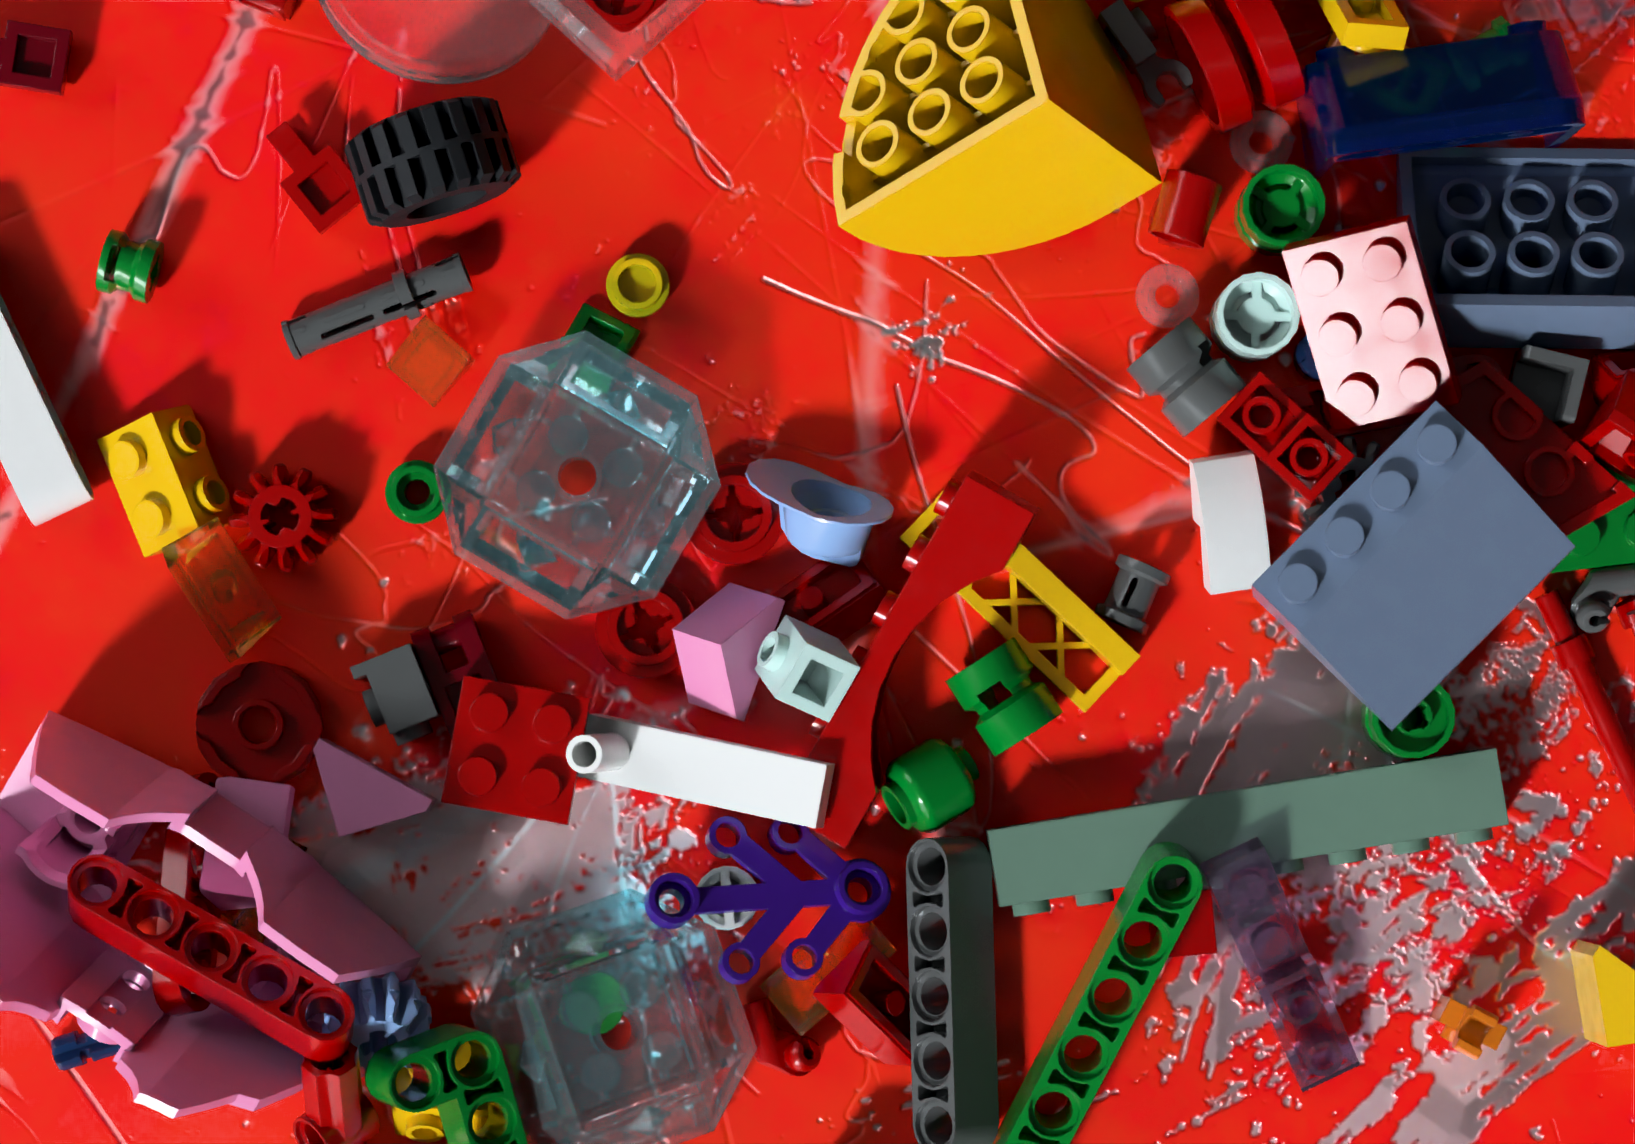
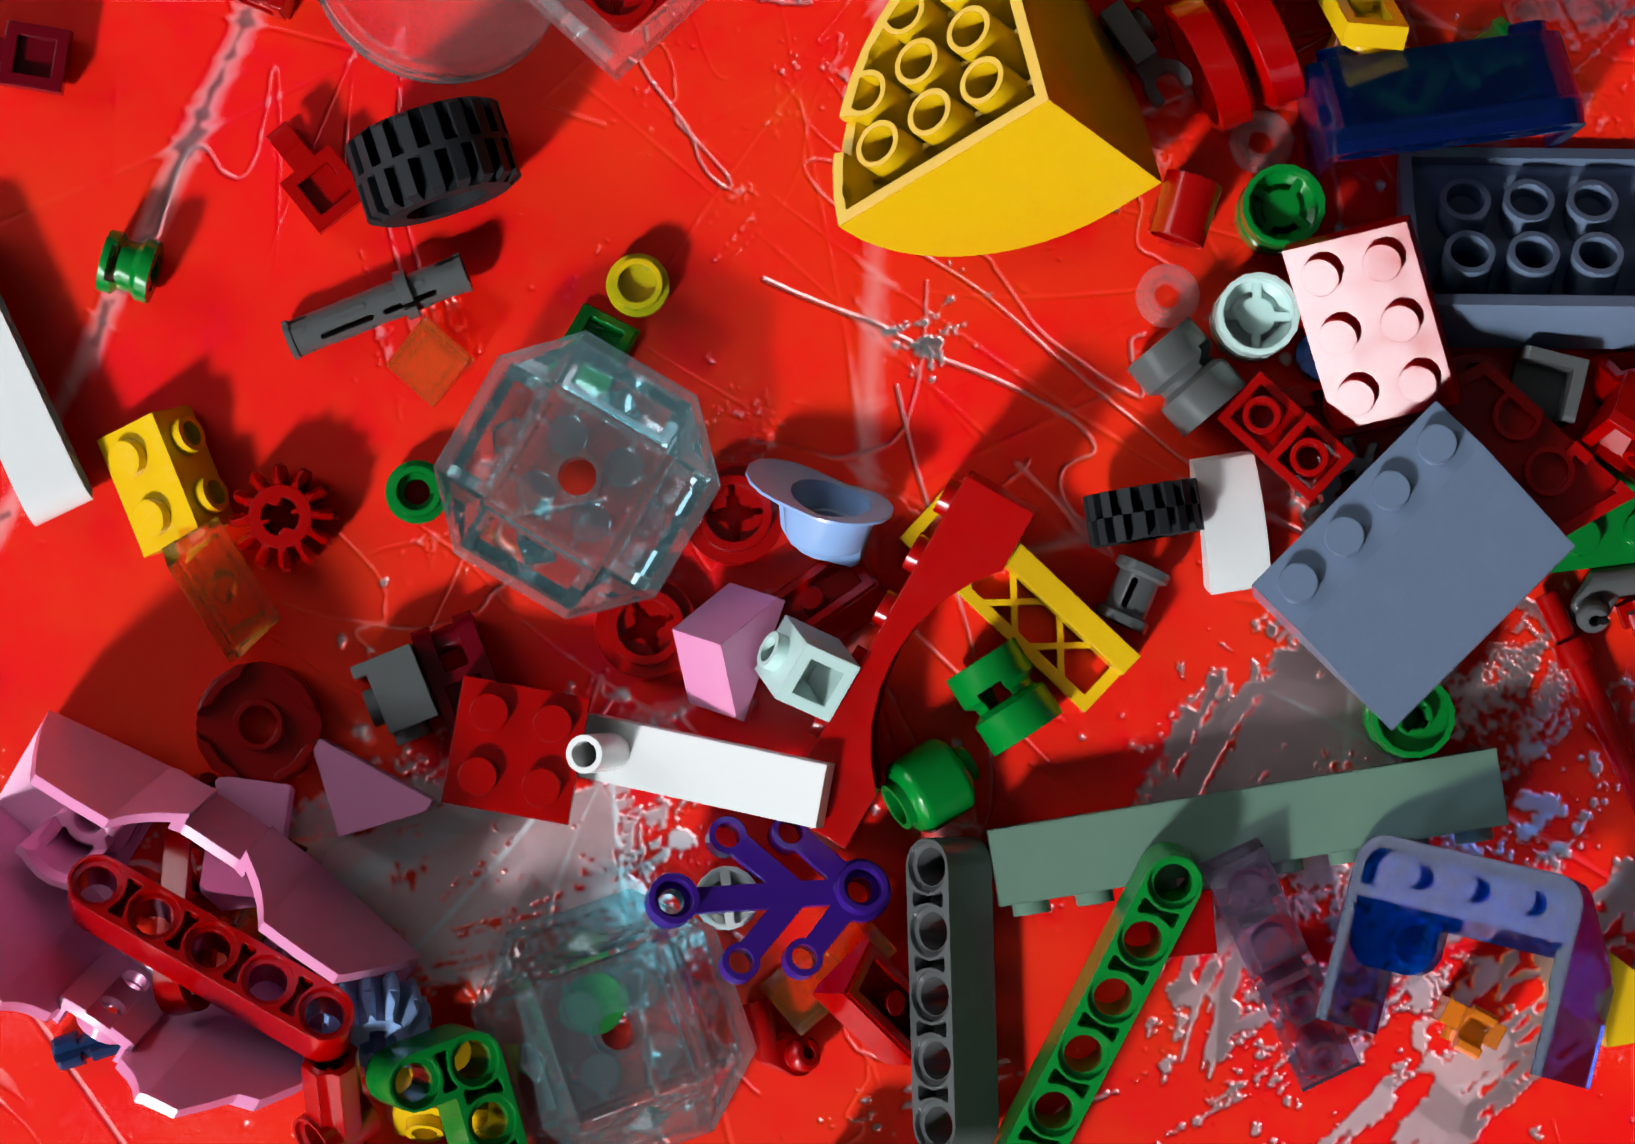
none -> black tyre [1082,478,1205,548]
none -> clear blue windscreen [1315,835,1614,1090]

